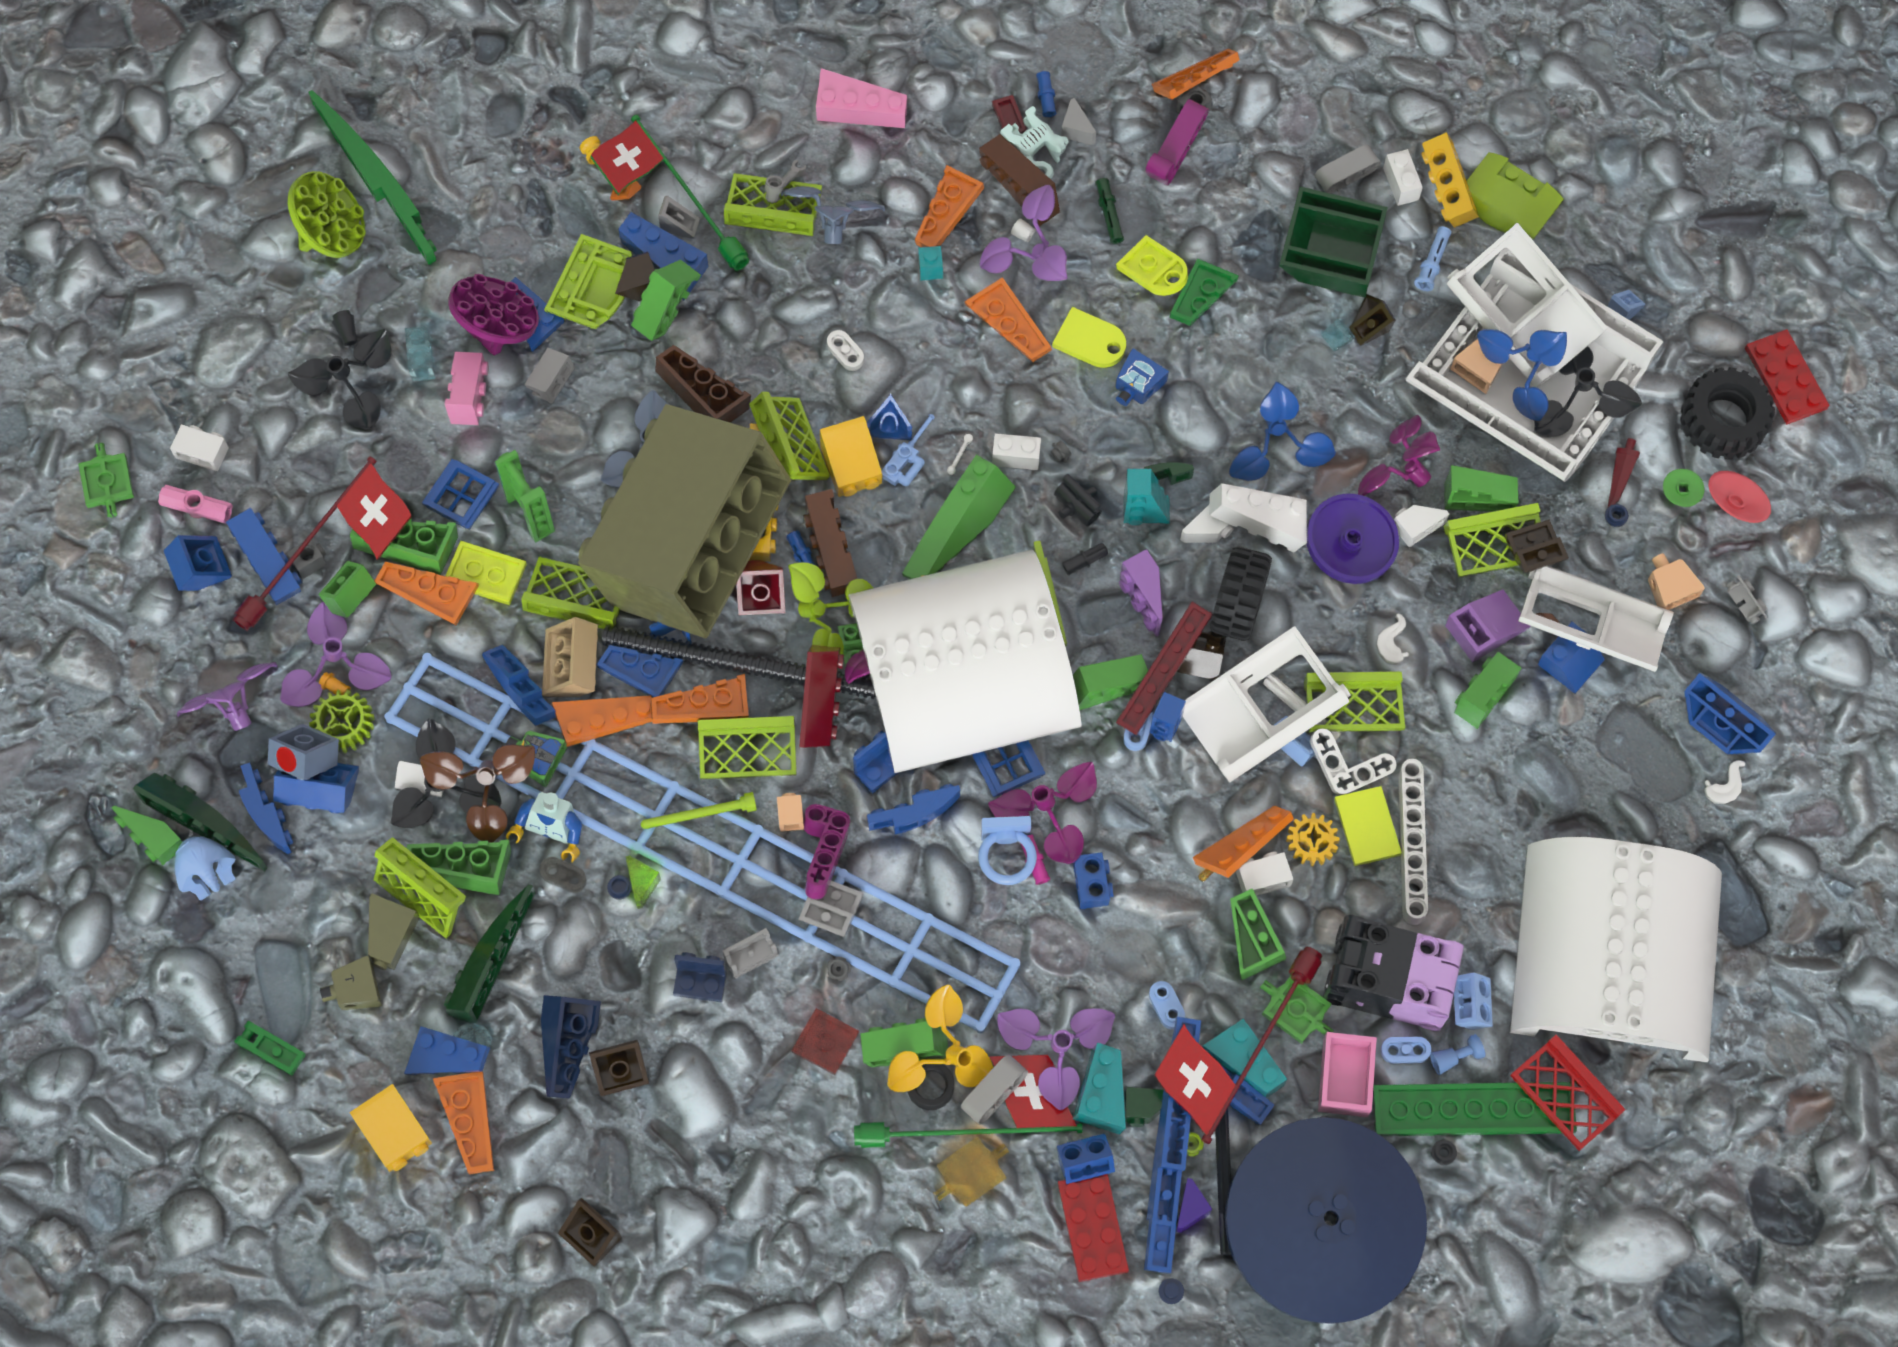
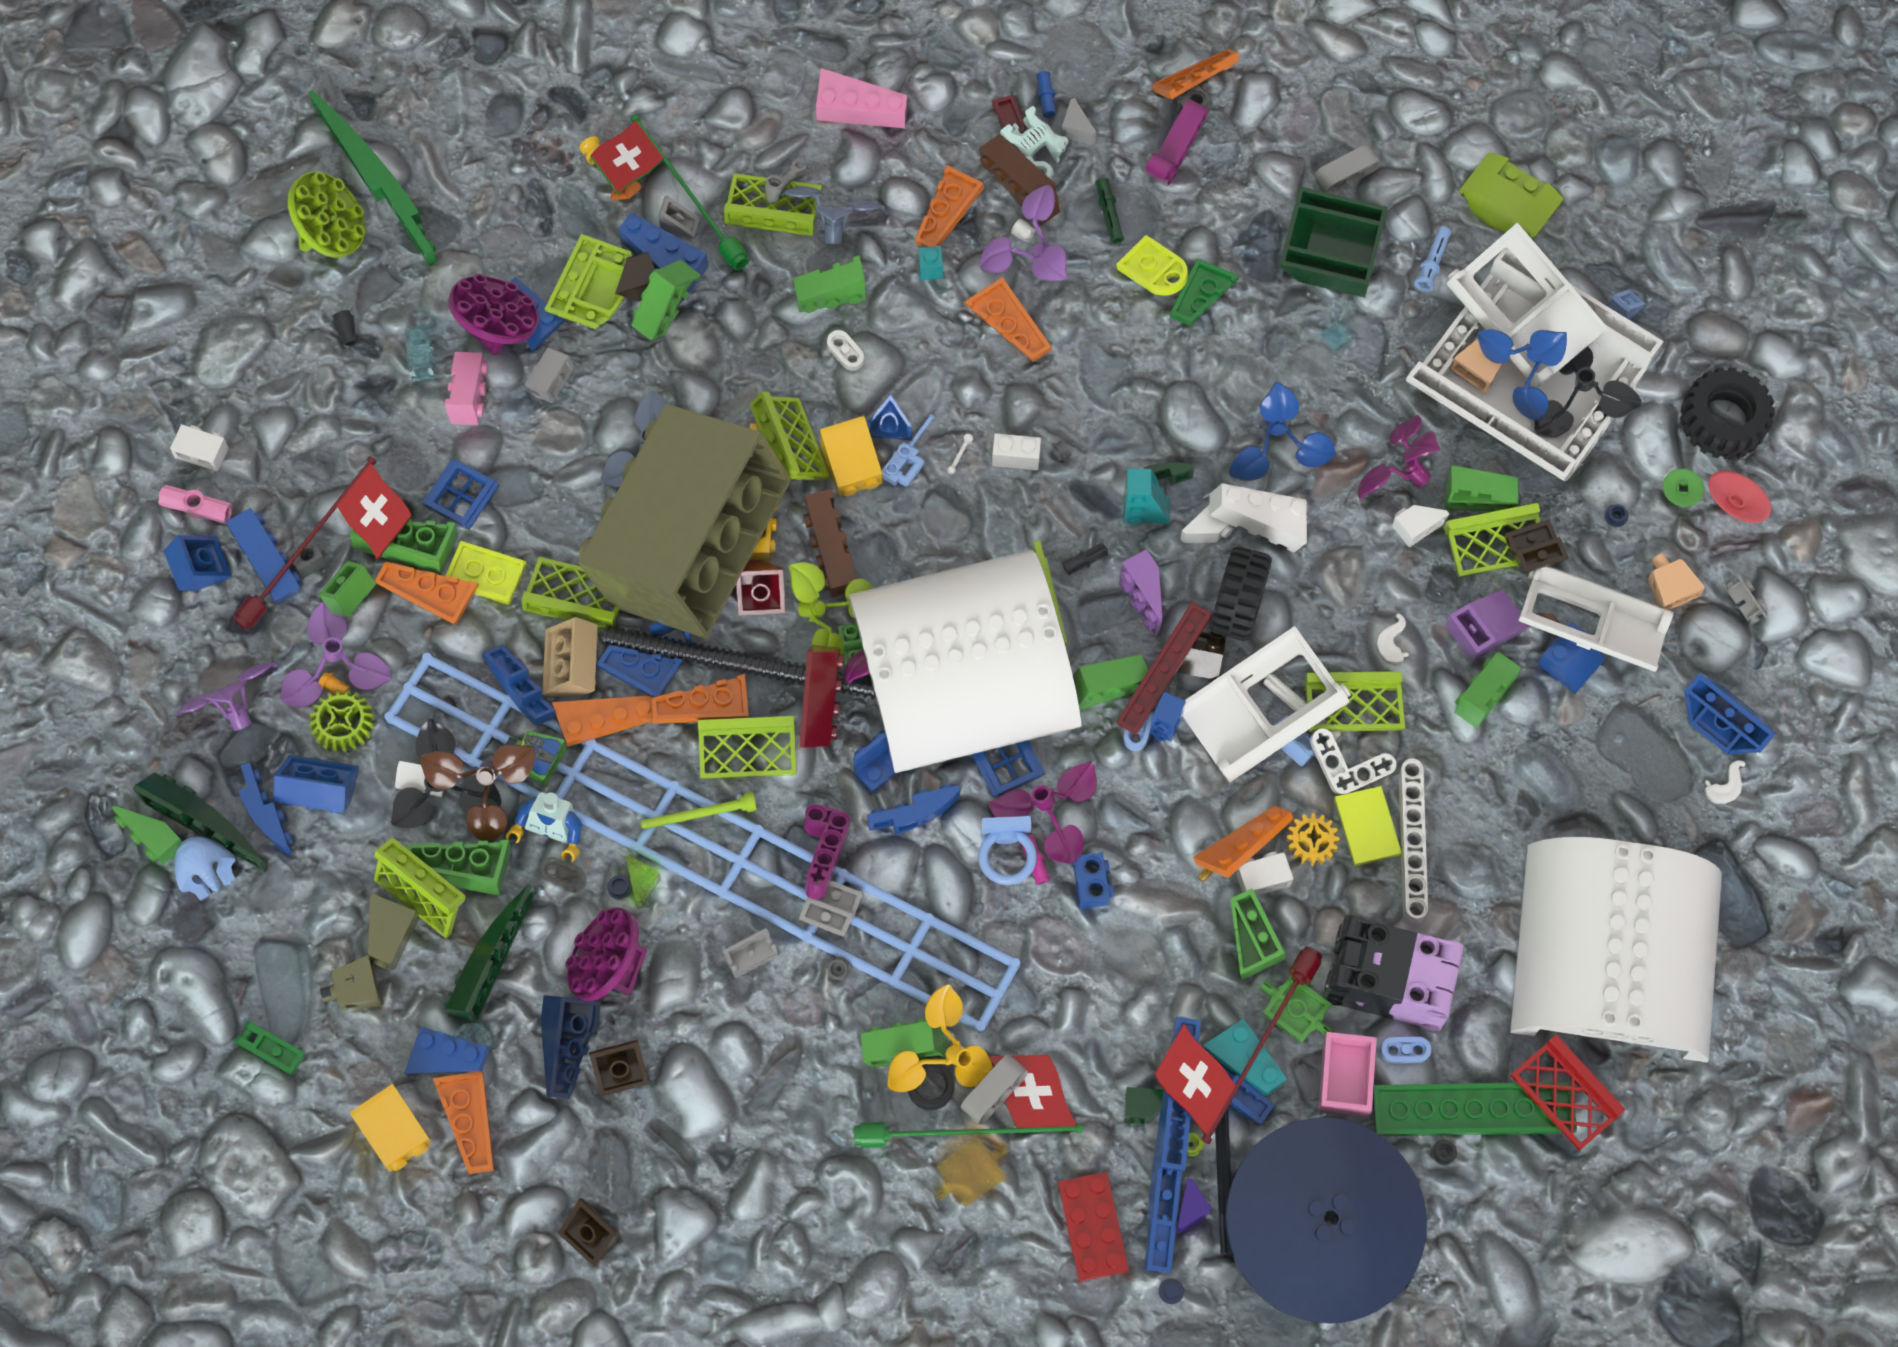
bright green plate [78,443,134,517] -> none
sand blue brick [268,724,339,780] -> none
black plant [288,329,392,429] -> none
bright green fence [495,450,555,543] -> none
reddish brown wedge [655,345,751,422] -> none
dark blue bracket [673,952,727,1002] -> none
light nougat brick [777,793,804,832] -> none
blue pin [786,531,816,565] -> none
clear red plate [792,1008,859,1075] -> none
bright green wedge [902,455,1016,579] -> none
medium lavender plant [997,1008,1115,1110] -> none
neon yellow tile [1052,307,1126,368] -> none
black pin [1054,474,1102,526] -> none
blue brick [1057,1133,1115,1184] -> none
teal wedge [1072,1042,1126,1135] -> none
blue torso [1116,348,1169,406] -> none
light blue plate [1149,981,1185,1029] -> none
dark purple dish [1306,494,1399,584] -> none
dark brown slope [1349,294,1396,346] -> none
white brick [1383,149,1423,206] -> none
yellow brick [1421,132,1479,228] -> none
medium blue piece [1430,1034,1486,1076] -> none
light blue brick [1454,972,1493,1030] -> none
dark red bar [1608,438,1640,507] -> none
red plate [1745,329,1830,425] -> none
none -> magenta bracket [565,908,647,1001]
none -> bright green wedge [793,255,866,313]

